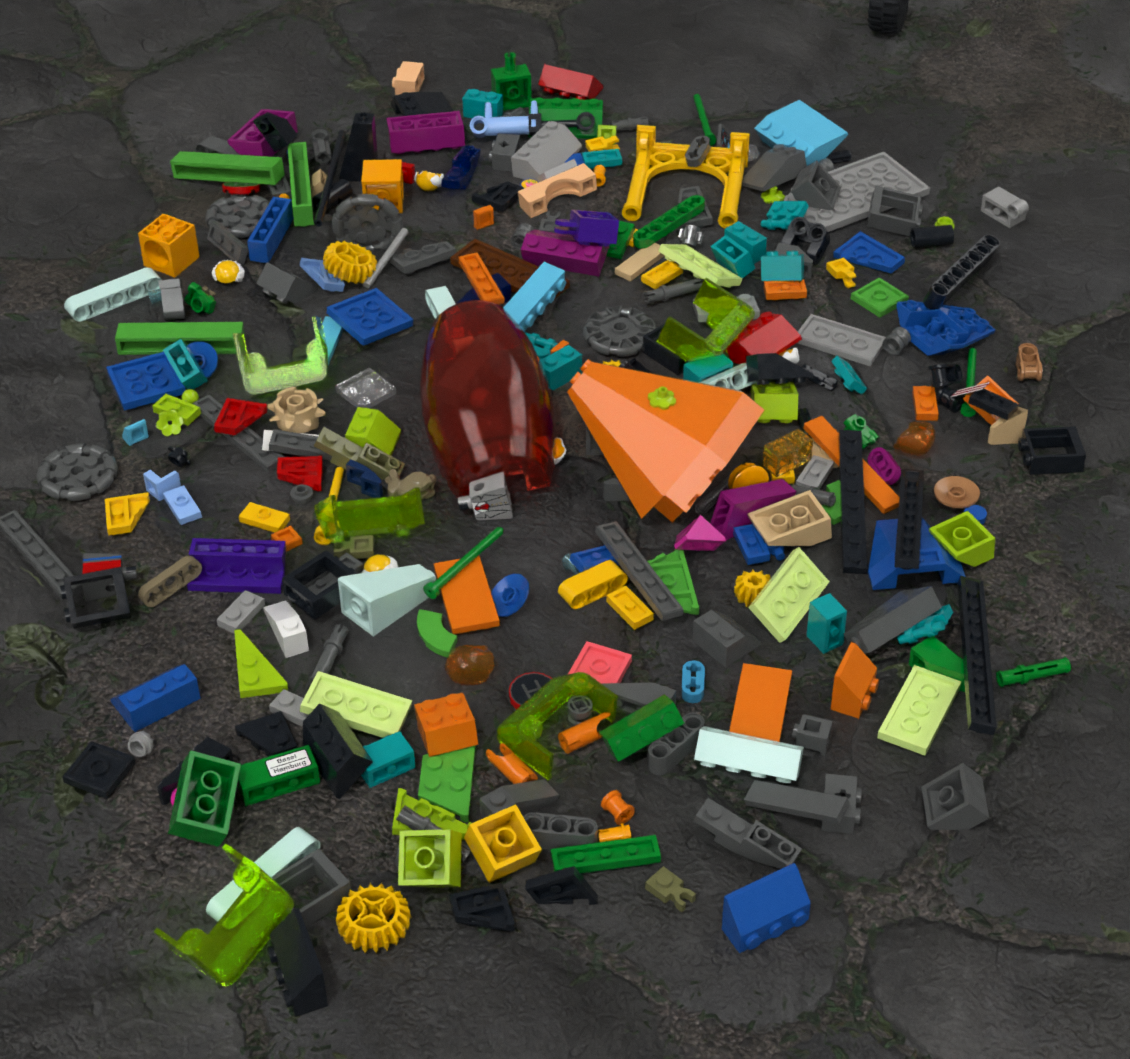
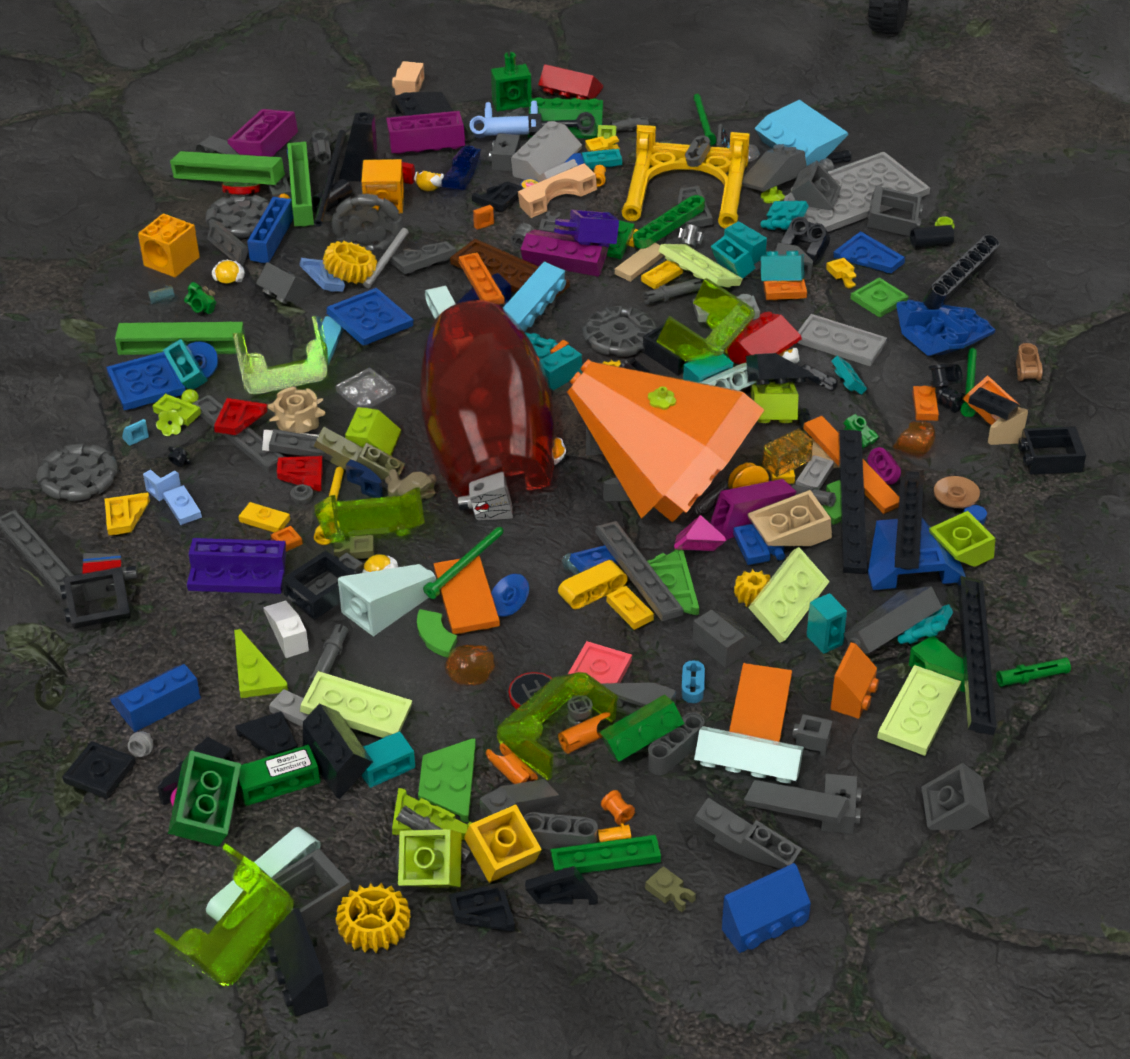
light aqua beam [64,267,162,322] -> none
dark tan beam [138,556,202,607] -> none
tile [159,278,186,321] -> none
light grey plate [217,590,265,634] -> none
black slope [253,112,297,152] -> none
tan piece [311,169,327,198] -> none
orange brick [414,693,479,757] -> none
teal brick [462,89,503,118] -> none
dark grey wheel [883,327,911,355] -> none
sticker [951,382,990,397] -> none
light grey hinge [981,187,1029,228] -> none

